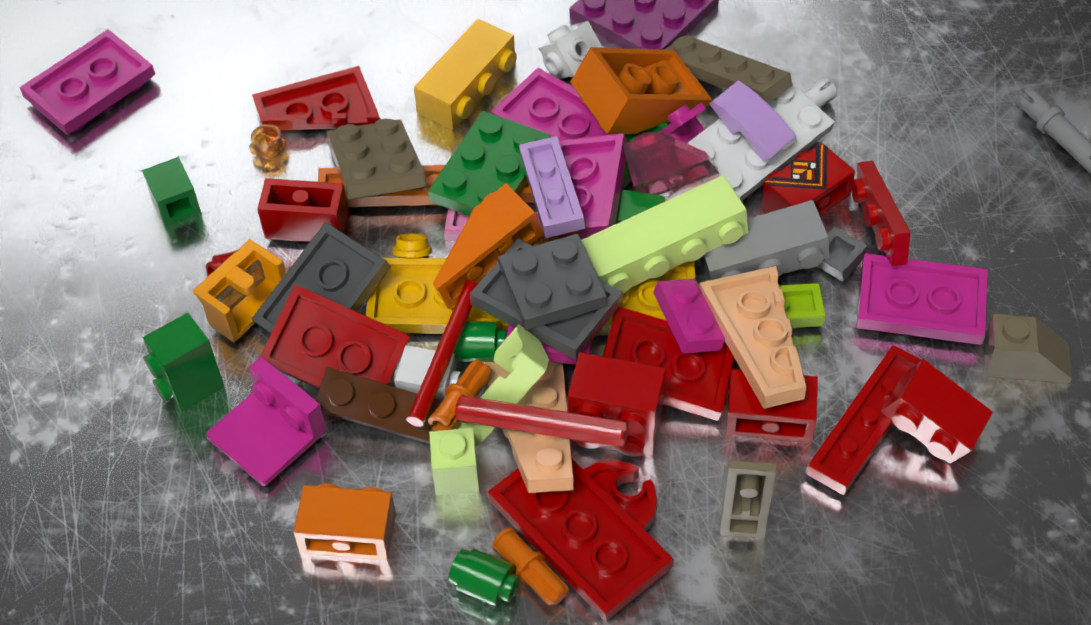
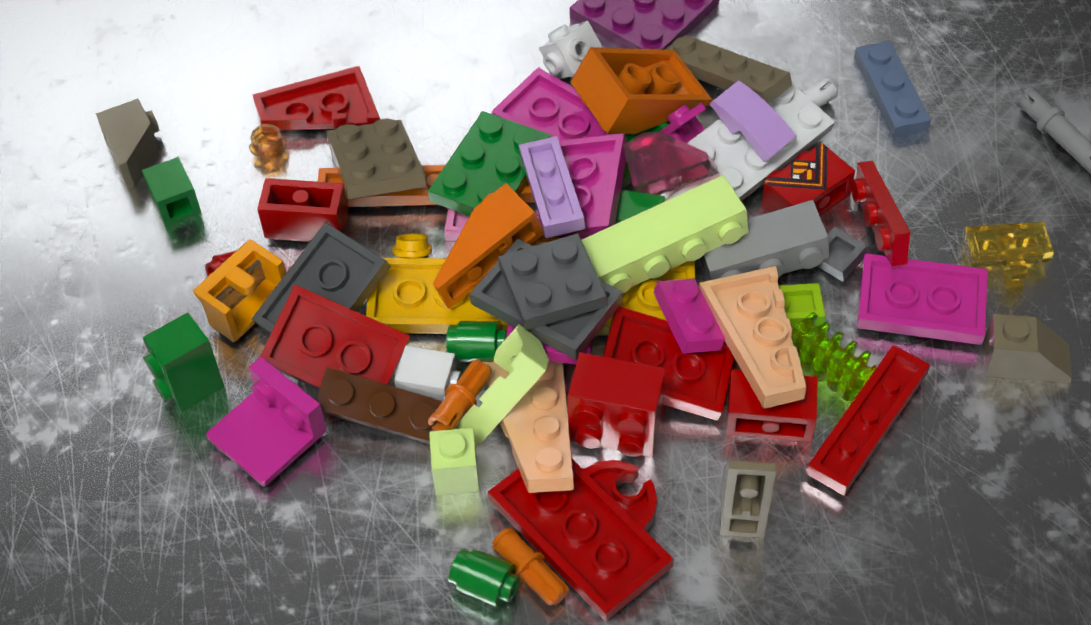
dark pink plate [19,29,156,135] -> none
orange brick [293,483,396,561] -> none
red bar [407,280,478,427] -> none
yellow brick [413,18,517,130] -> none
red axle [455,395,628,447] -> none
red brick [881,359,993,464] -> none
none -> dark tan slope [95,98,160,190]
none -> clear neon green piece [791,312,876,401]
none -> sand blue plate [854,41,931,138]
none -> clear yellow plate [962,222,1054,293]

